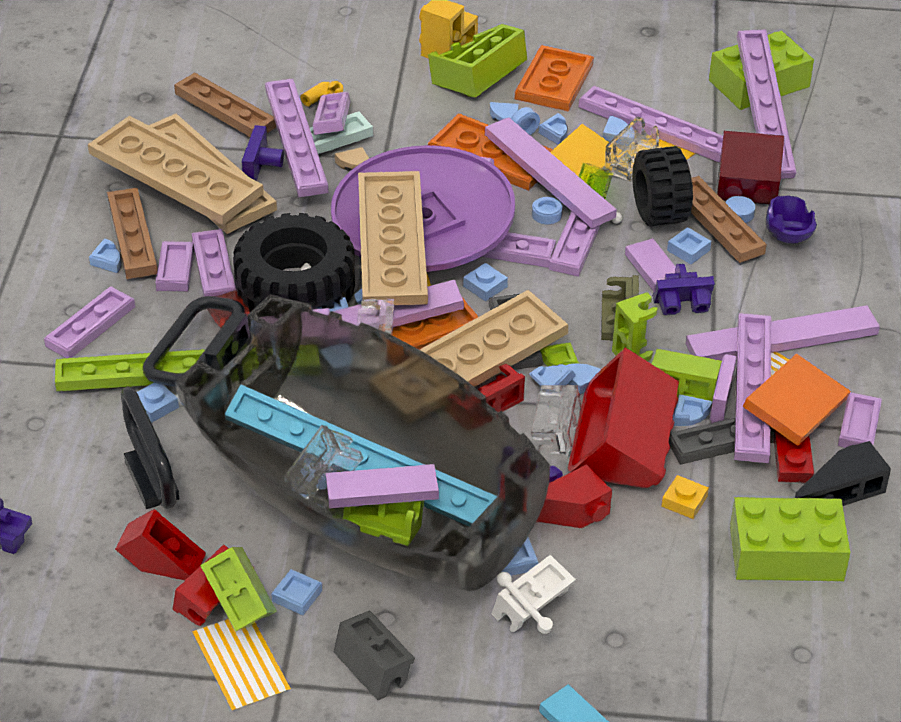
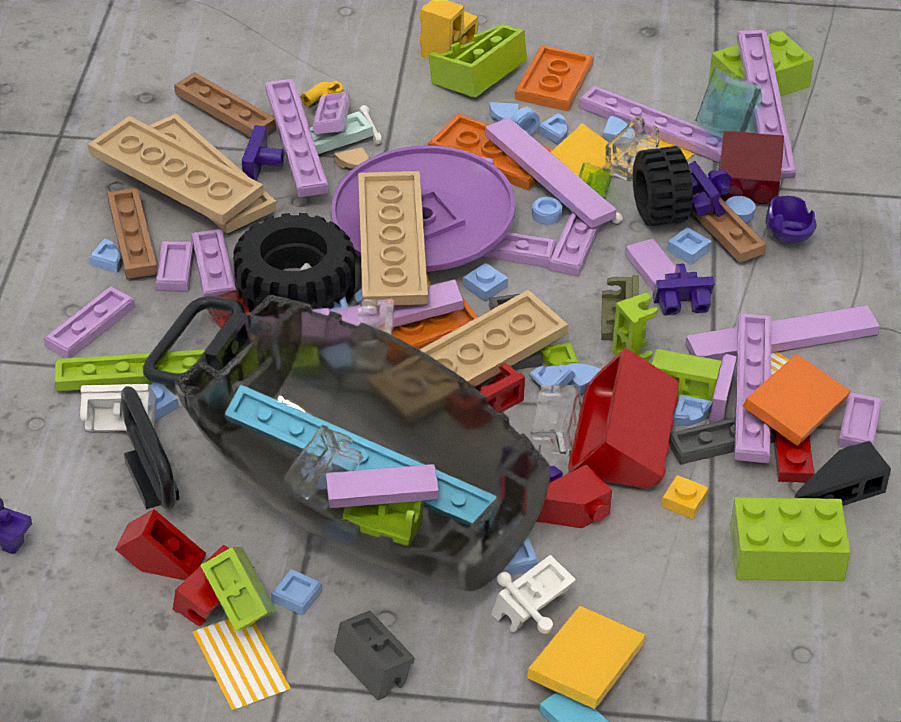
none -> white hinge [80,384,156,432]
none -> white hinge [358,105,382,145]
none -> yellow tile [527,606,646,710]
none -> dark purple hips [688,161,732,217]
none -> clear light blue slope [695,67,762,137]

